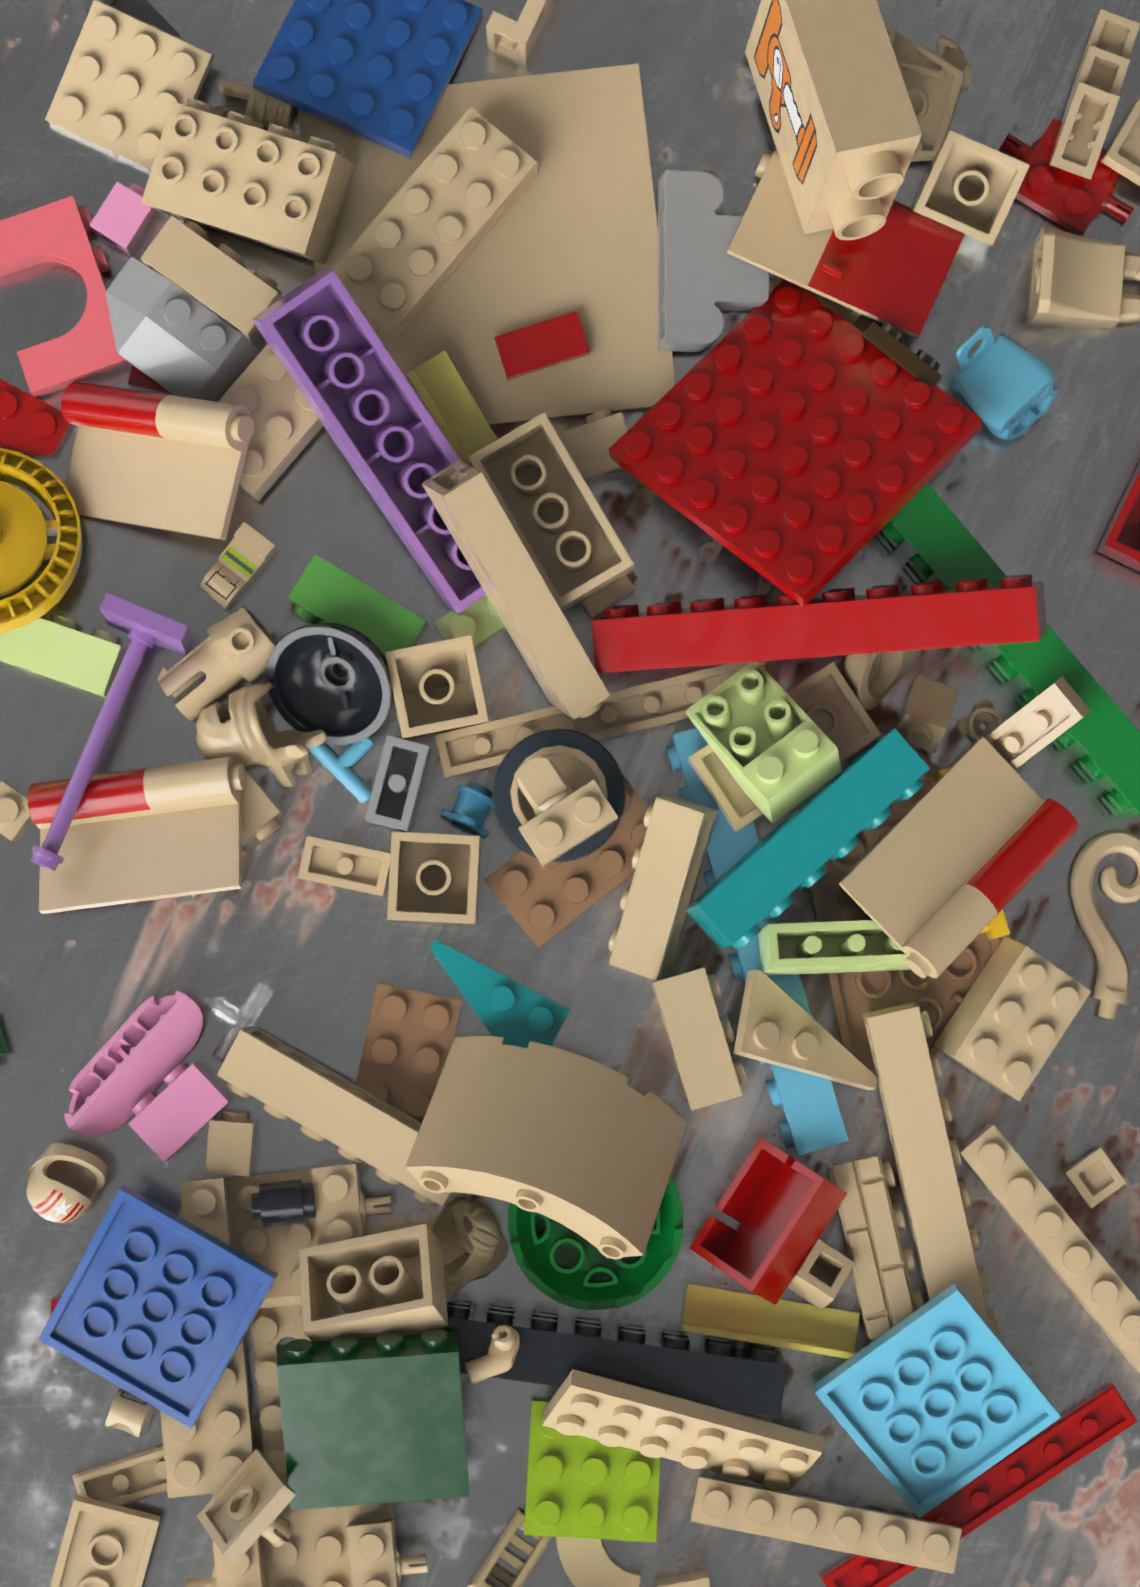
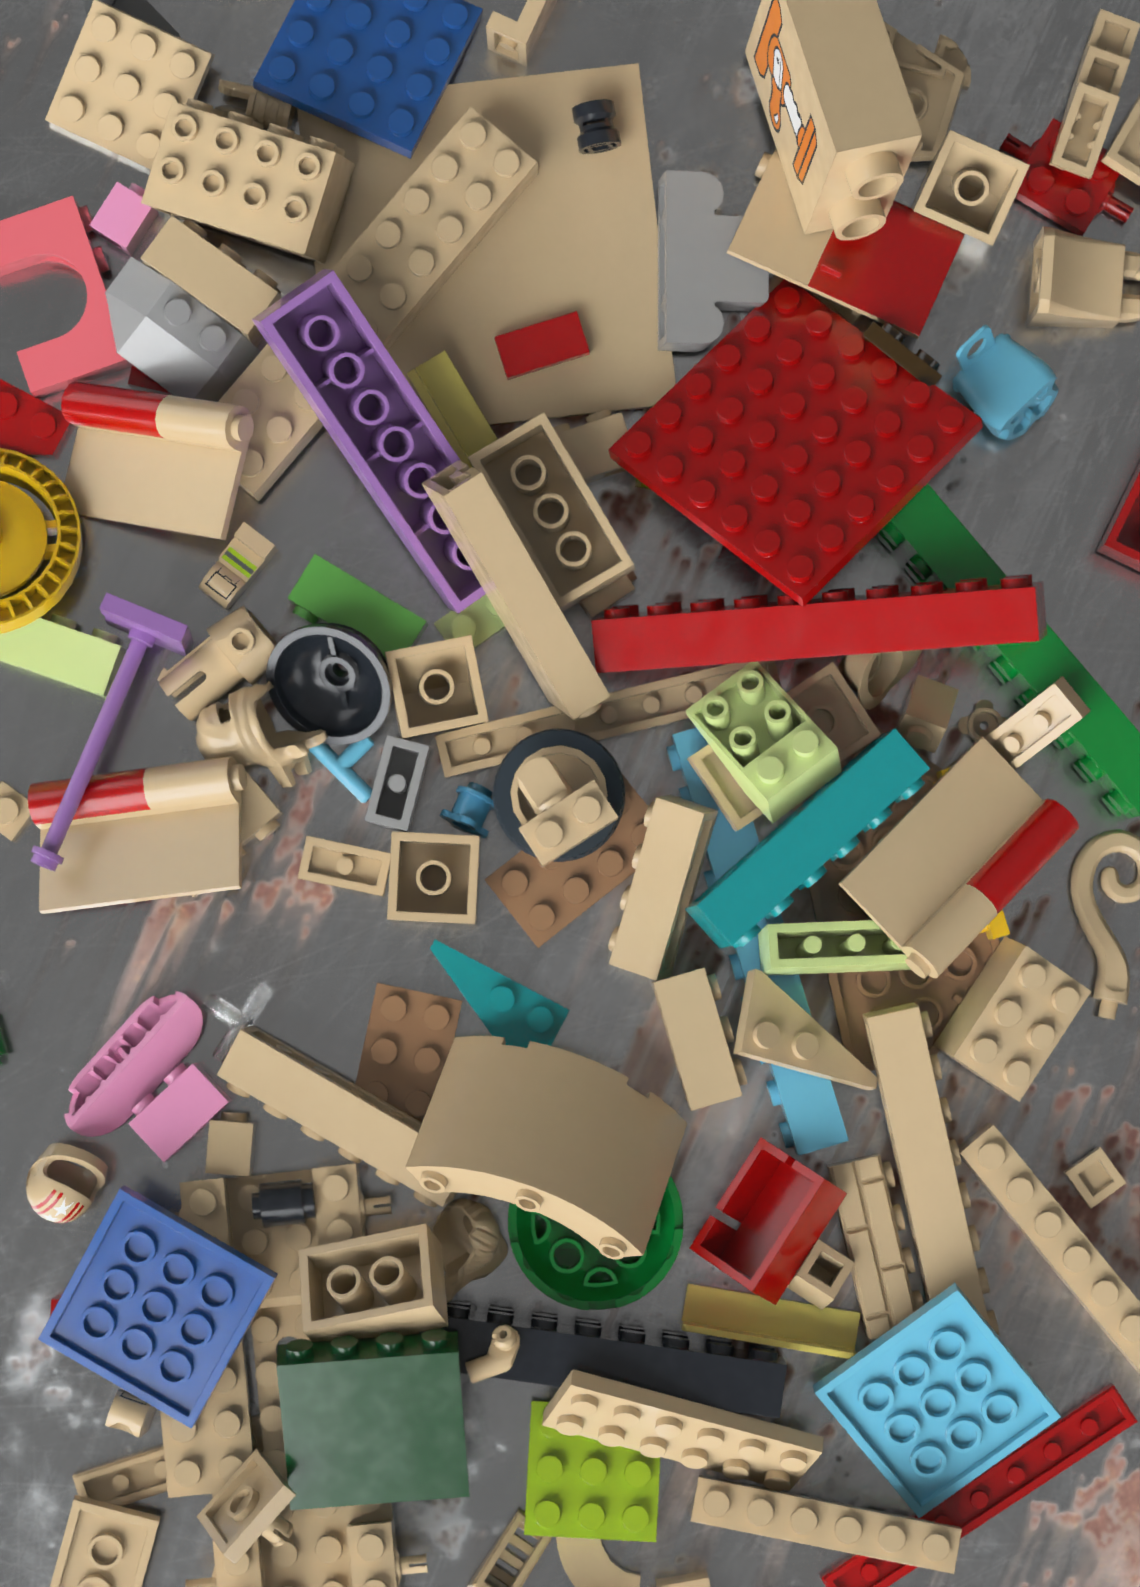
none -> black wheel [572,99,621,154]

